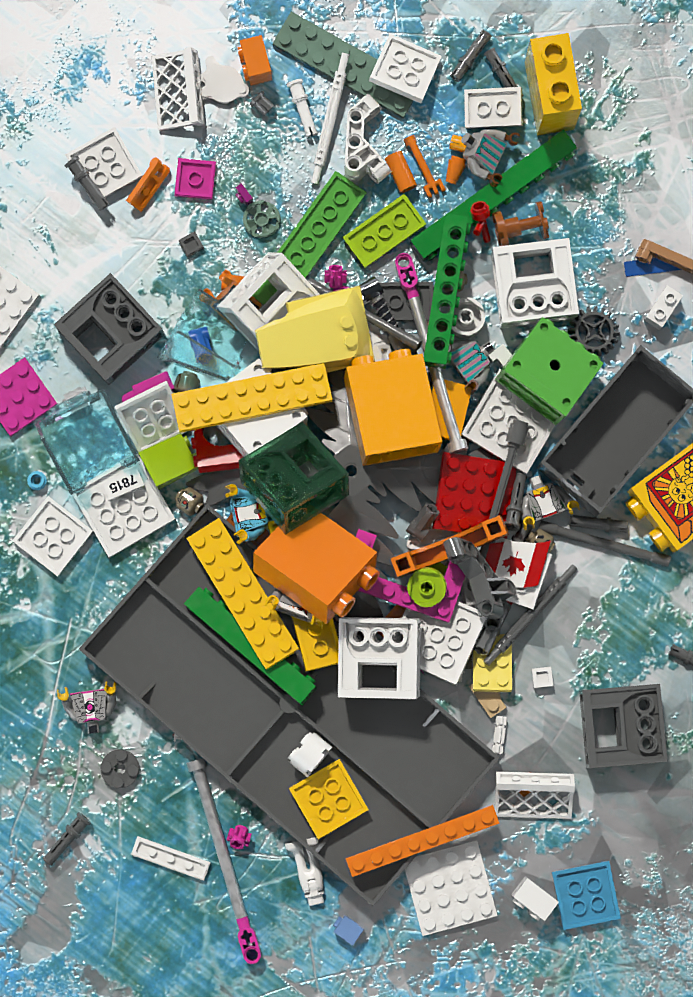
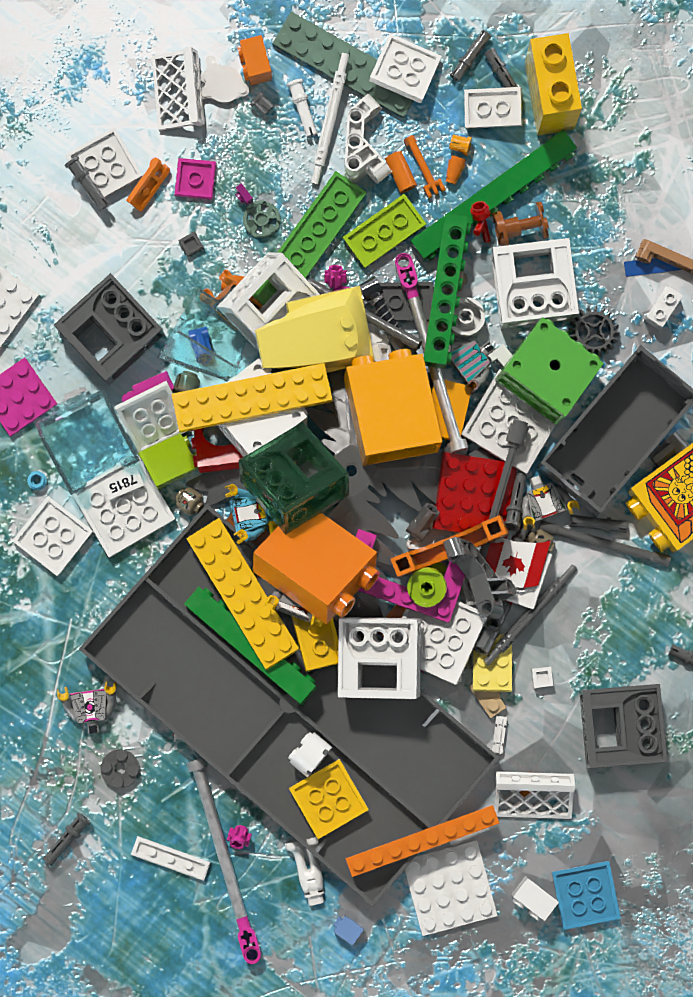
light grey torso [461,130,520,187] -> none
none -> dark grey piece [649,431,689,468]

